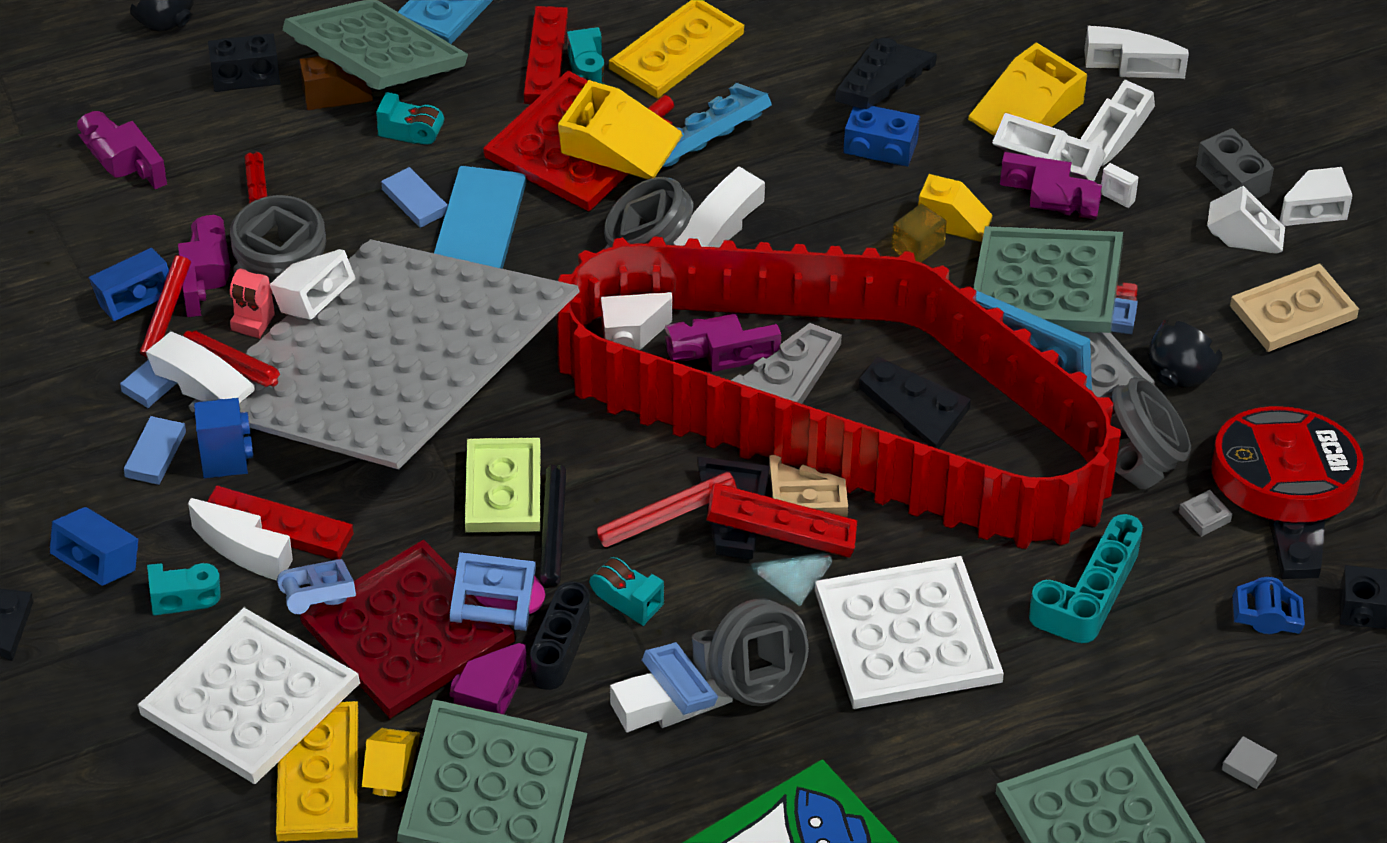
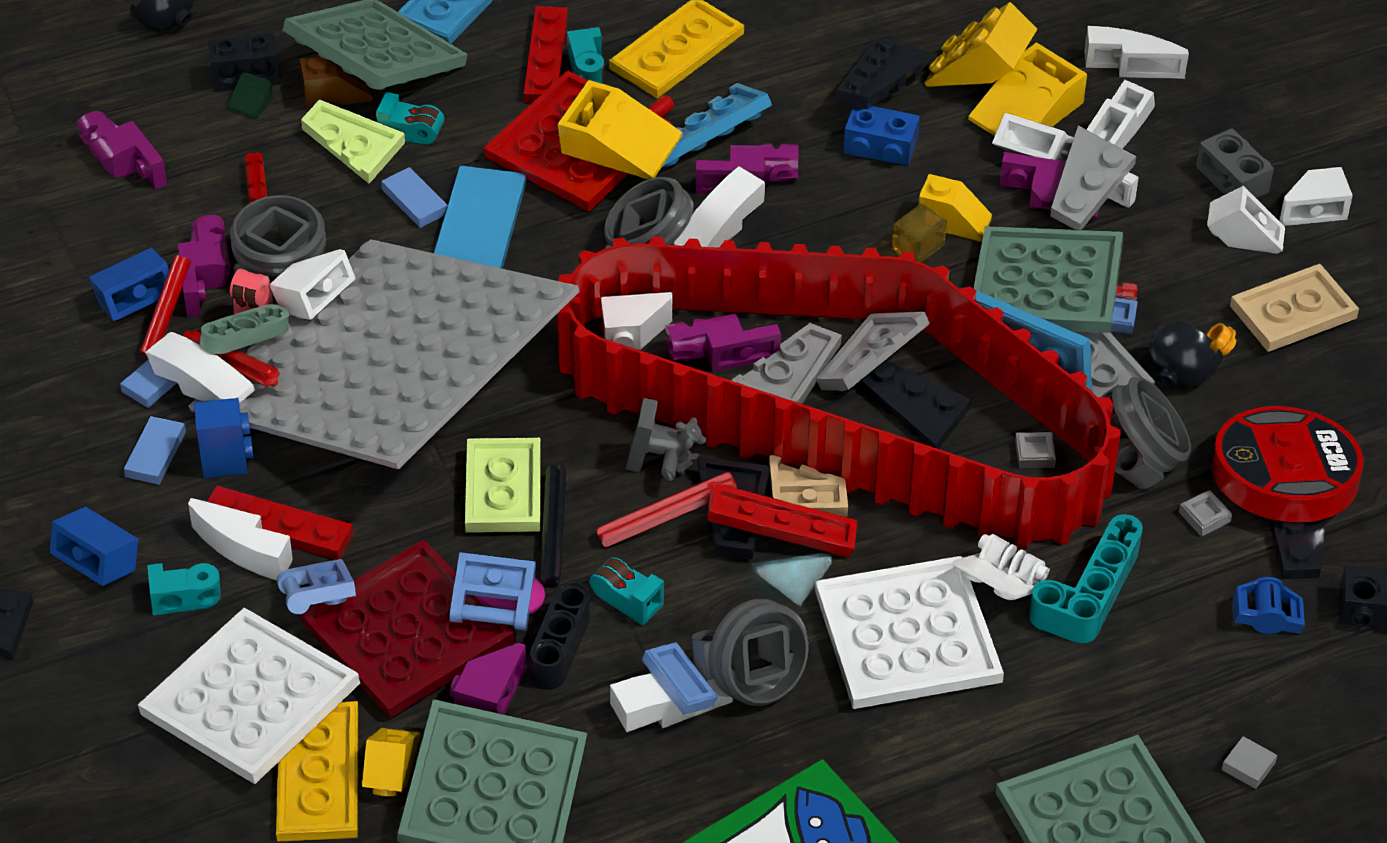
none -> sand green beam [200,304,289,354]
none -> clear green slope [228,72,273,119]
none -> yellowish green wing [301,100,405,184]
none -> dark grey piece [626,398,706,482]
none -> magenta plate [696,143,798,194]
none -> light grey wing [816,312,930,391]
none -> yellow slope [924,2,1037,86]
none -> white hinge [952,534,1050,600]
none -> light grey tile [1015,432,1056,469]
none -> light grey wing [1051,126,1136,230]
none -> light orange plate [1206,323,1236,355]

